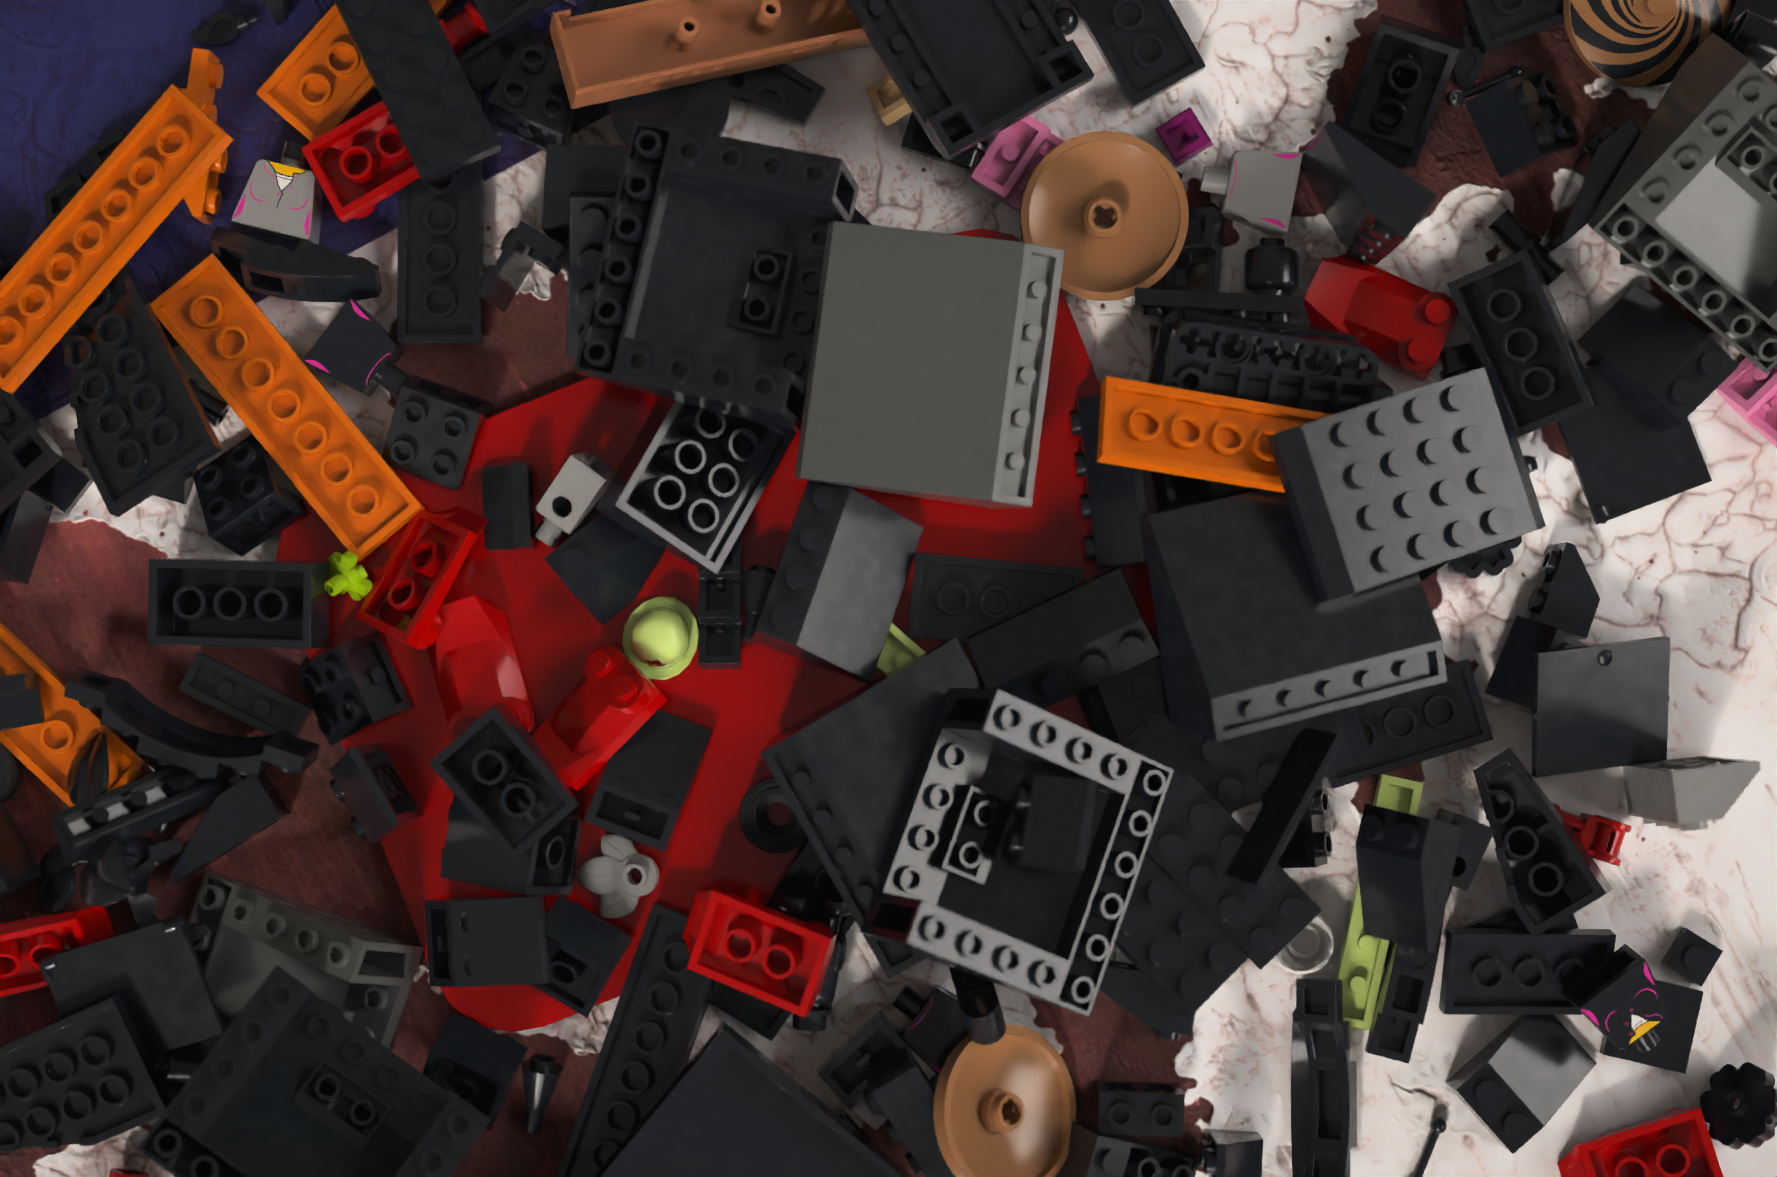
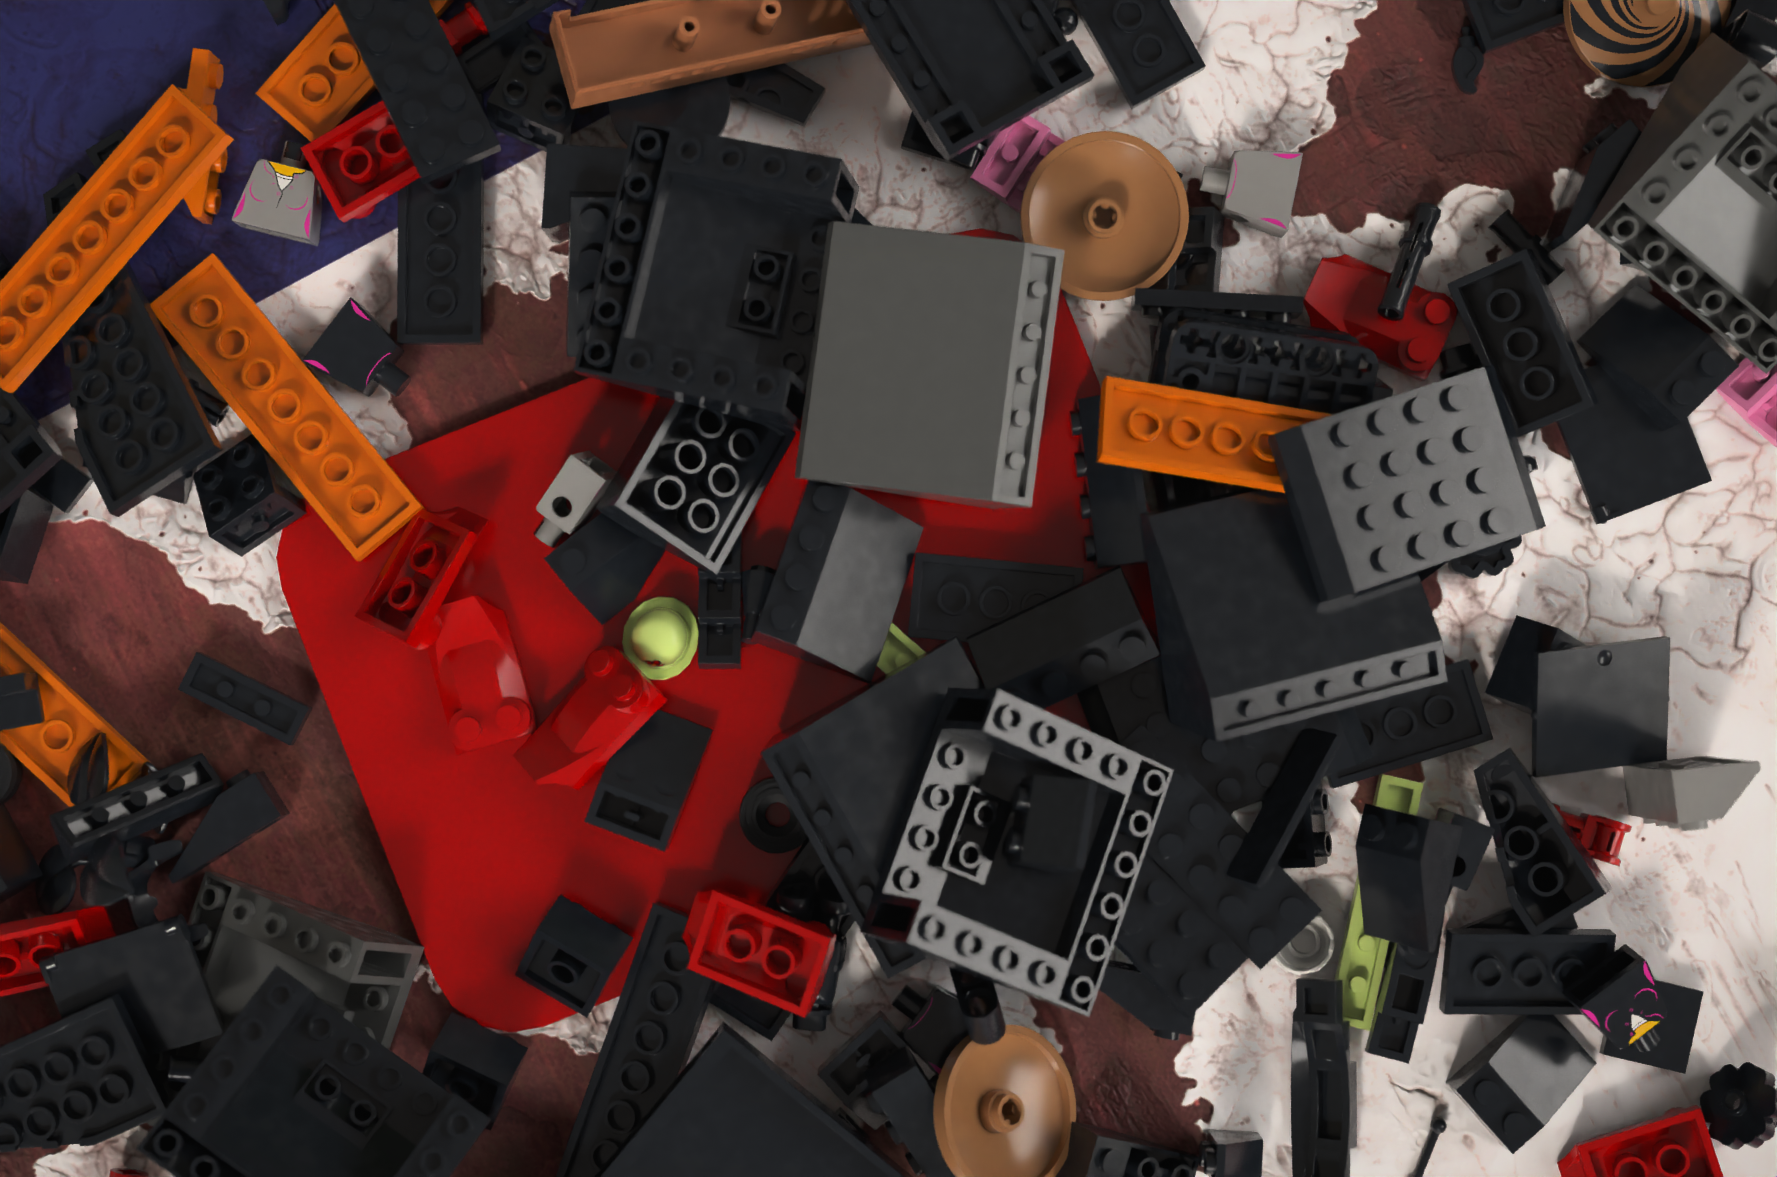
black piece [64,669,320,778] -> none
black brick [148,558,330,649] -> none
black piece [191,12,259,47] -> none
black slope [209,226,382,302] -> none
black bracket [297,631,412,746] -> none
lime plant [324,551,372,601] -> none
black slope [329,743,423,844] -> none
black bracket [381,375,494,490] -> none
black slope [424,895,549,987] -> none
black slope [428,704,580,862] -> none
black slope [440,794,584,895] -> none
black bracket [478,221,568,312] -> none
black panel [482,462,536,551] -> none
black cone [521,1054,563,1135] -> none
light grey plate [577,834,659,918] -> none
tan plate [865,74,912,127] -> none
black bracket [1095,1080,1185,1137] -> none
magenta tile [1155,107,1213,167] -> none
black head [1243,238,1299,296] -> none
black slope [1300,120,1437,266] -> none
black slope [1340,14,1460,168] -> none
black hinge [1446,66,1524,107] -> none
black slope [1465,69,1579,178] -> none
black slope [1527,542,1600,639] -> none
black plate [1661,927,1723,987] -> none
none -> black pin [1377,202,1441,321]

